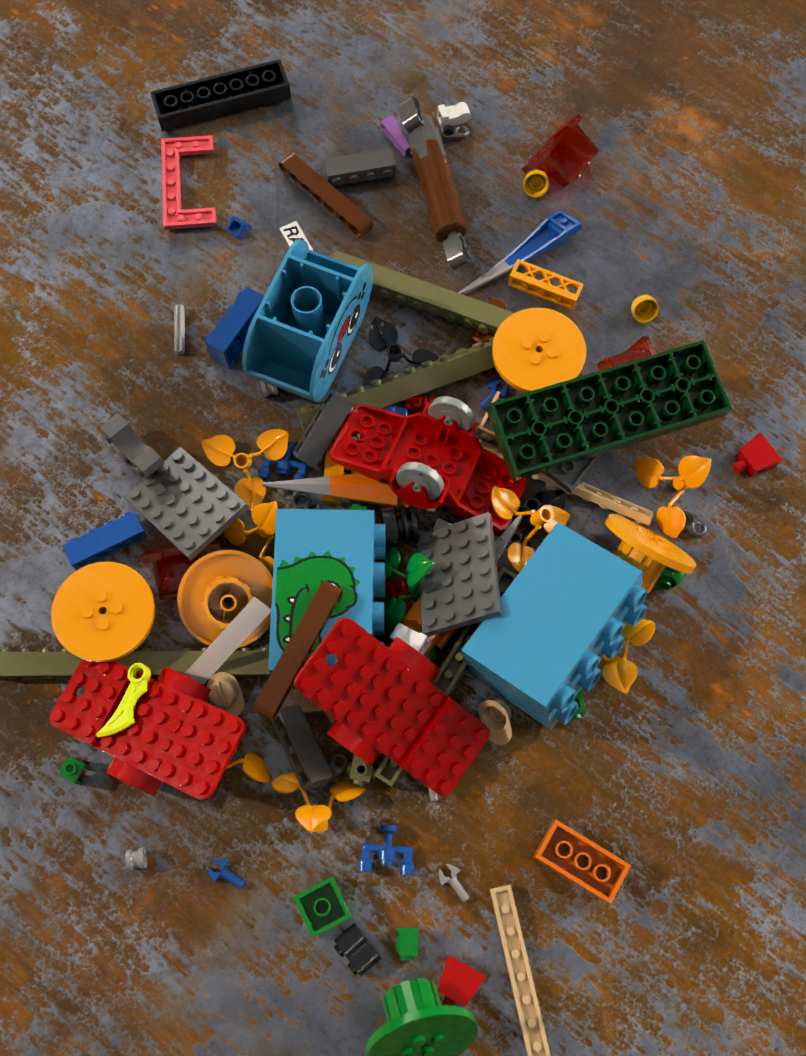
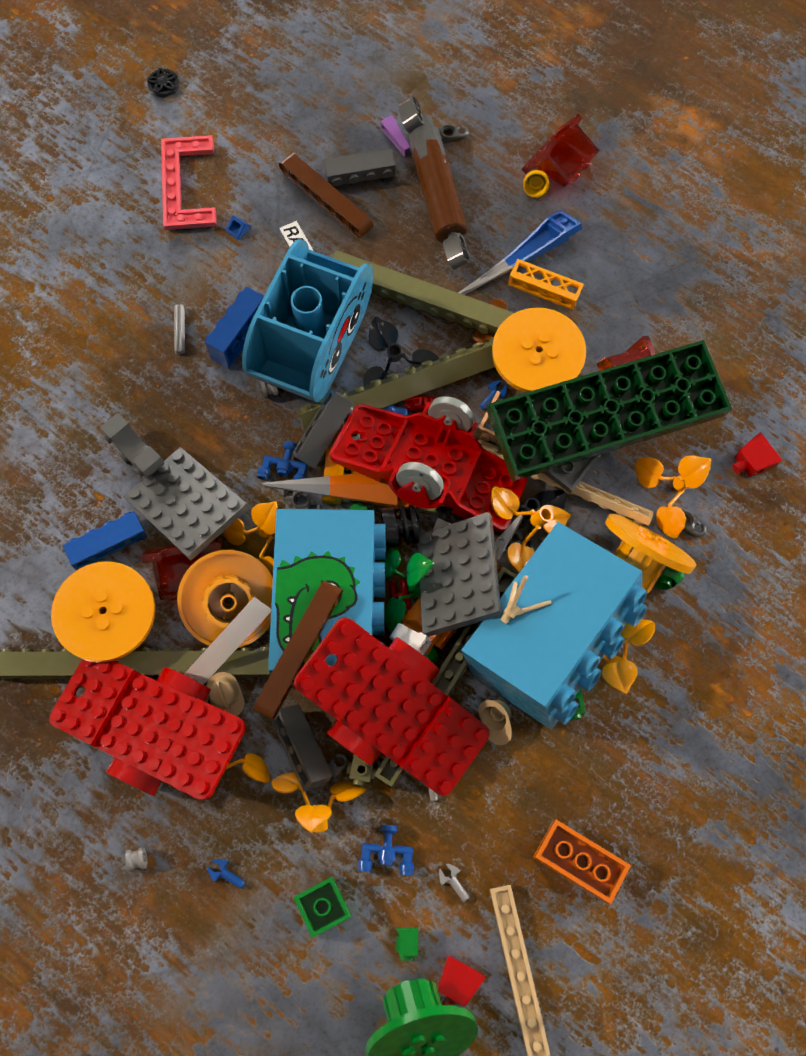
green window [59,756,92,785] -> none
neon yellow piece [96,663,151,738] -> none
black brick [150,59,291,132] -> none
light orange plant [202,429,289,511] -> none
black brick [334,923,382,976] -> none
white leg [437,102,471,127] -> none
yellow helmet [631,295,659,323] -> none
none -> black wheel [147,68,179,97]
none -> tan plant [500,575,552,624]

